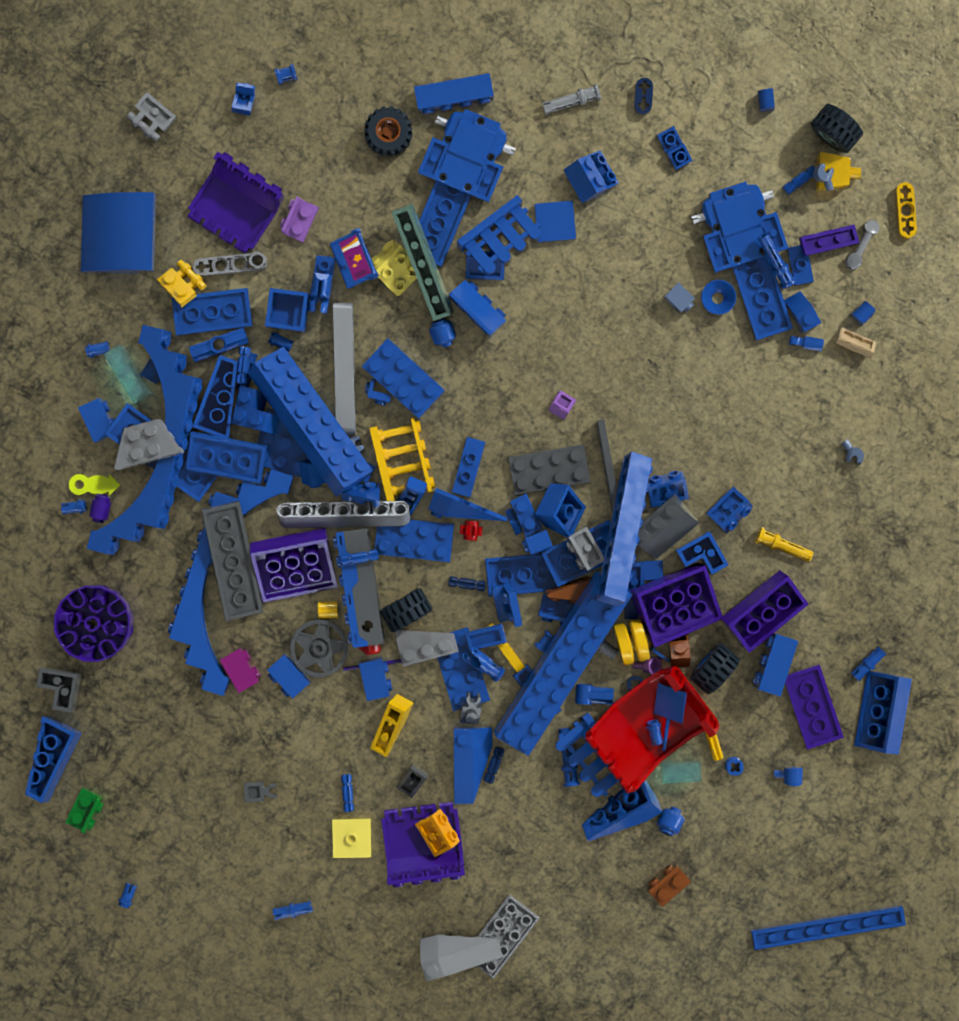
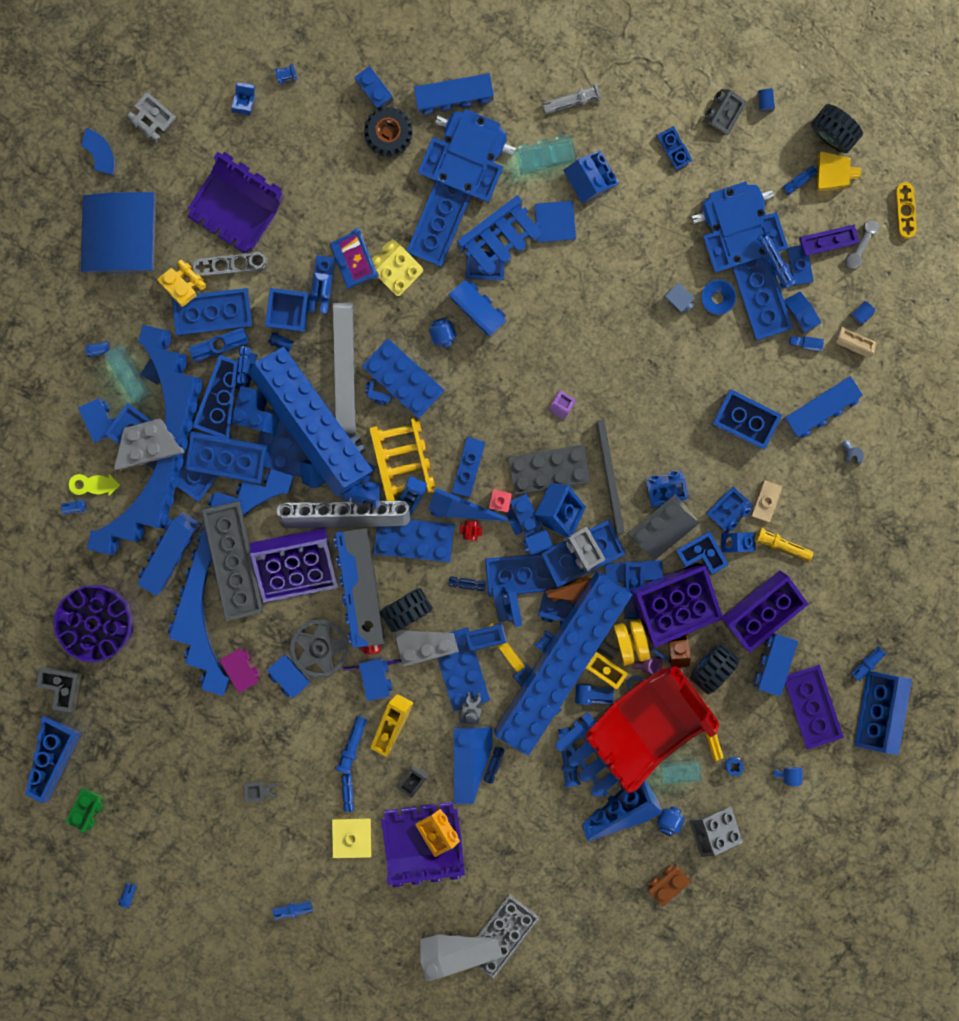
dark purple brick [89,494,112,523] -> none
medium lavender bracket [280,197,319,243] -> none
yellow beam [318,601,338,619] -> none
blue axle [340,550,379,566] -> none
sand green brick [391,203,454,321] -> none
blue piece [462,647,505,682] -> none
brick [596,452,653,606] -> none
dark blue beam [634,78,653,116] -> none
blue pin [646,720,663,746] -> none
blue piece [654,683,687,751] -> none
blue tile [751,905,906,950] -> none
sand blue piece [813,163,834,191] -> none
none -> blue tile [81,128,115,176]
none -> blue wedge [137,512,202,596]
none -> blue pin [334,716,368,775]
none -> blue brick [354,66,394,110]
none -> coral bracket [489,490,512,512]
none -> clear light blue brick [515,134,577,175]
none -> yellow brick [586,651,628,689]
none -> dark grey bracket [689,807,743,857]
none -> dark grey bracket [703,89,747,135]
none -> blue brick [711,389,782,450]
none -> blue bracket [721,532,756,552]
none -> tan plate [751,480,783,523]
none -> blue brick [783,376,863,438]

